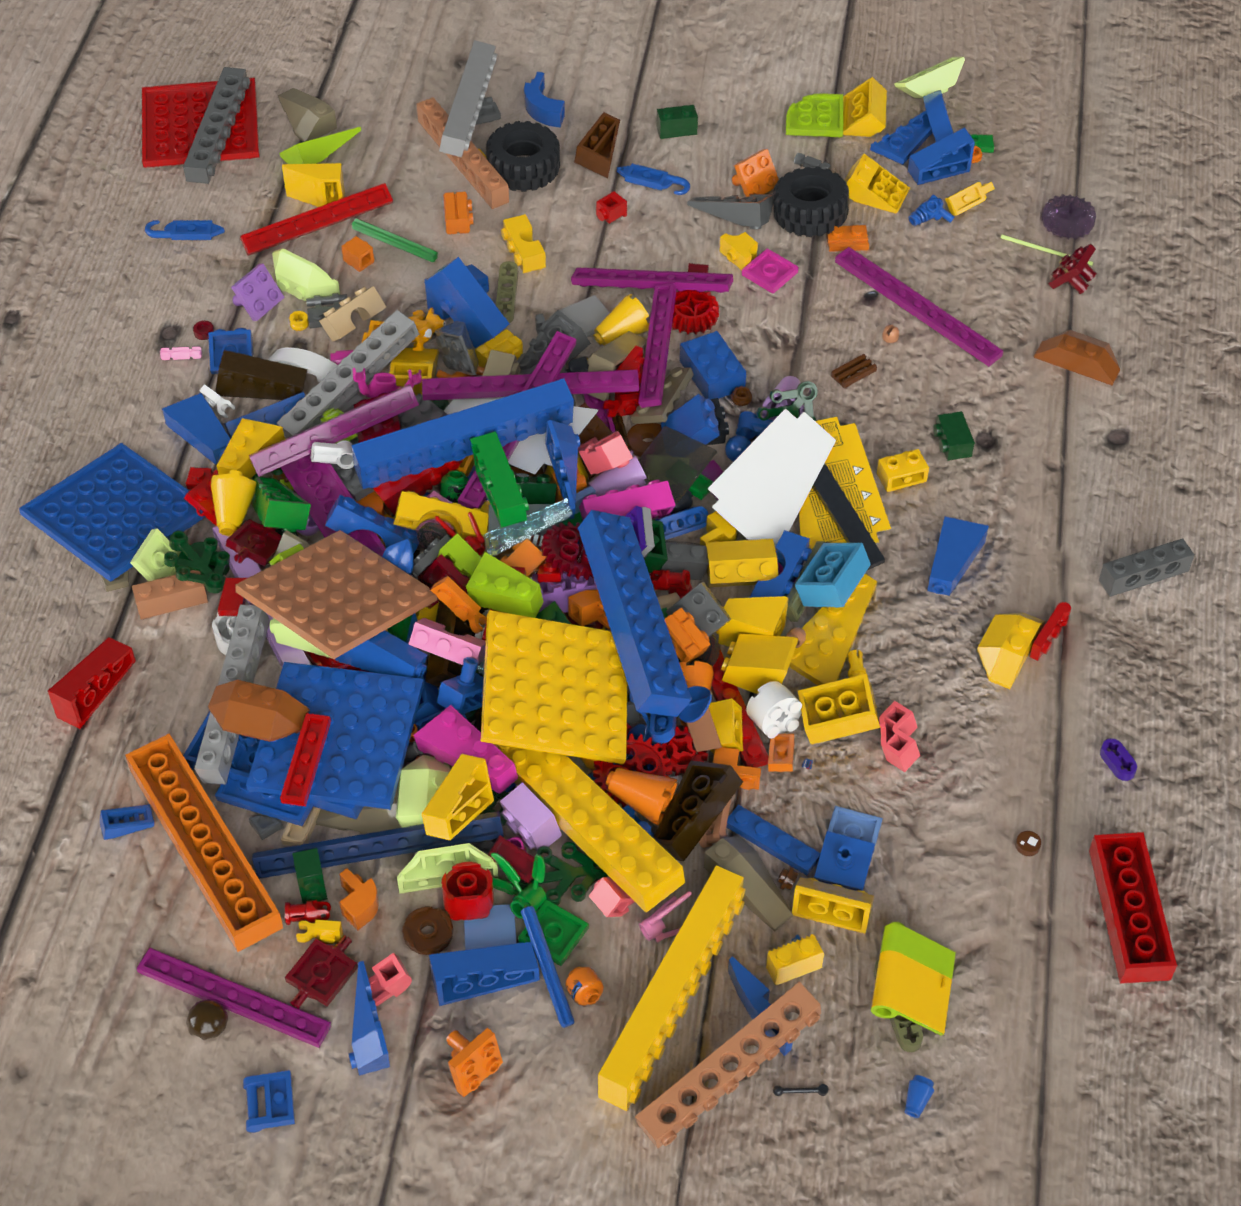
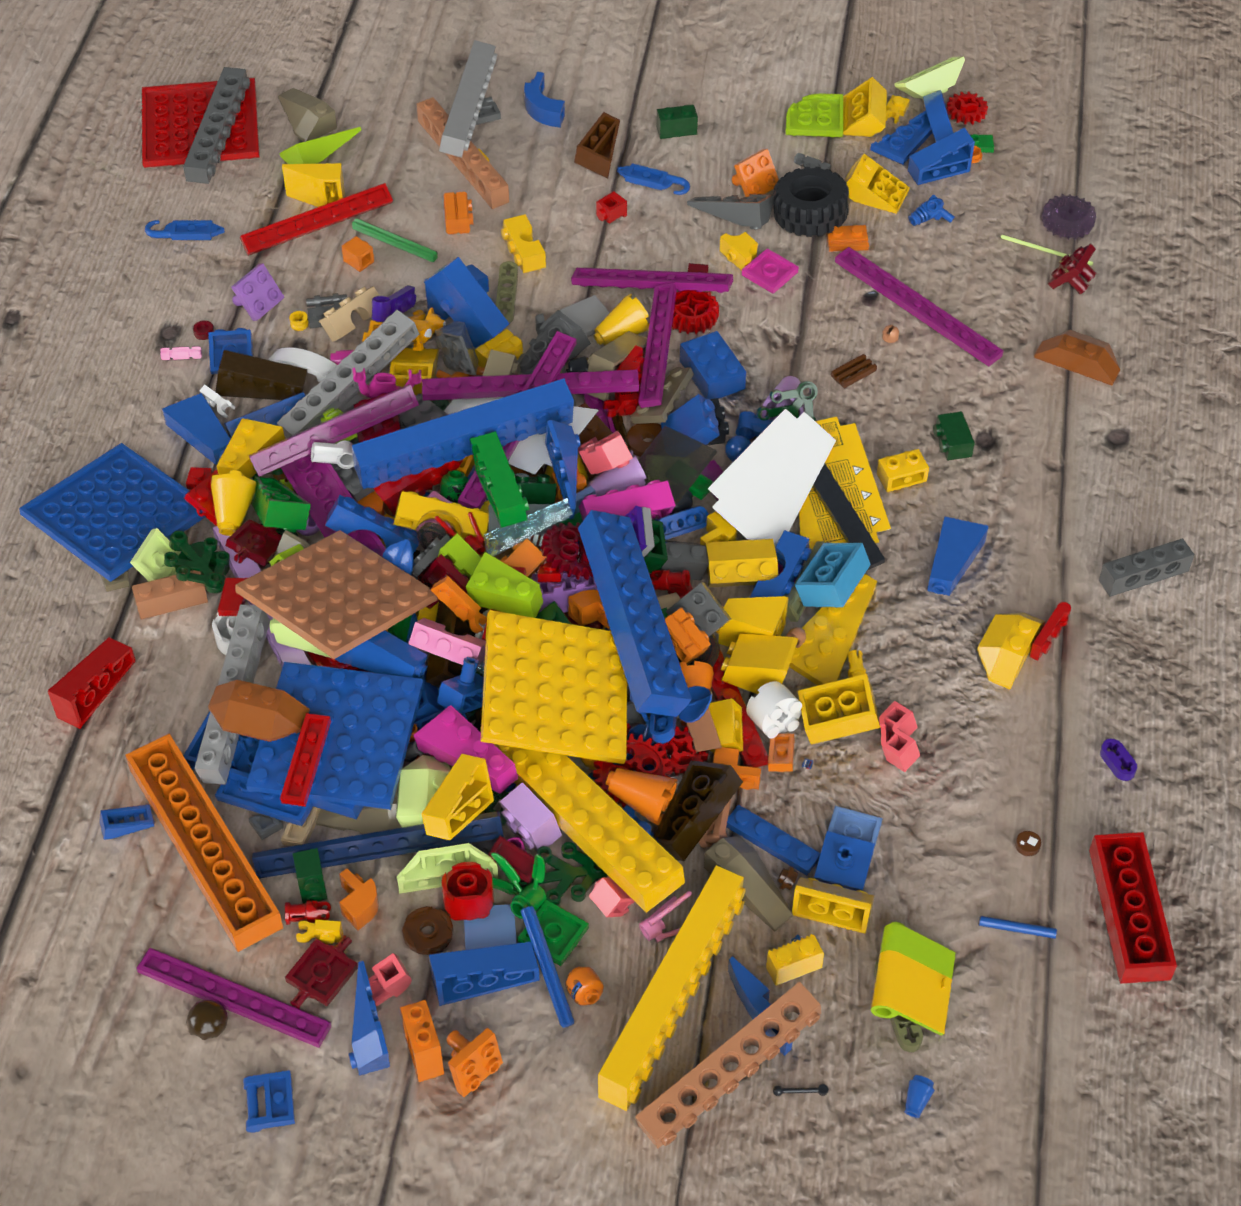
yellowish green wedge [272,248,340,301] -> none
black tyre [486,121,560,192] -> none
reddish brown plate [731,386,752,406] -> none
yellow hinge [945,182,995,216] -> none
none -> dark purple plate [372,285,416,322]
none -> orange window [400,1000,444,1082]
none -> yellow plate [886,95,910,124]
none -> red gear [946,91,988,125]
none -> blue bar [979,916,1057,939]

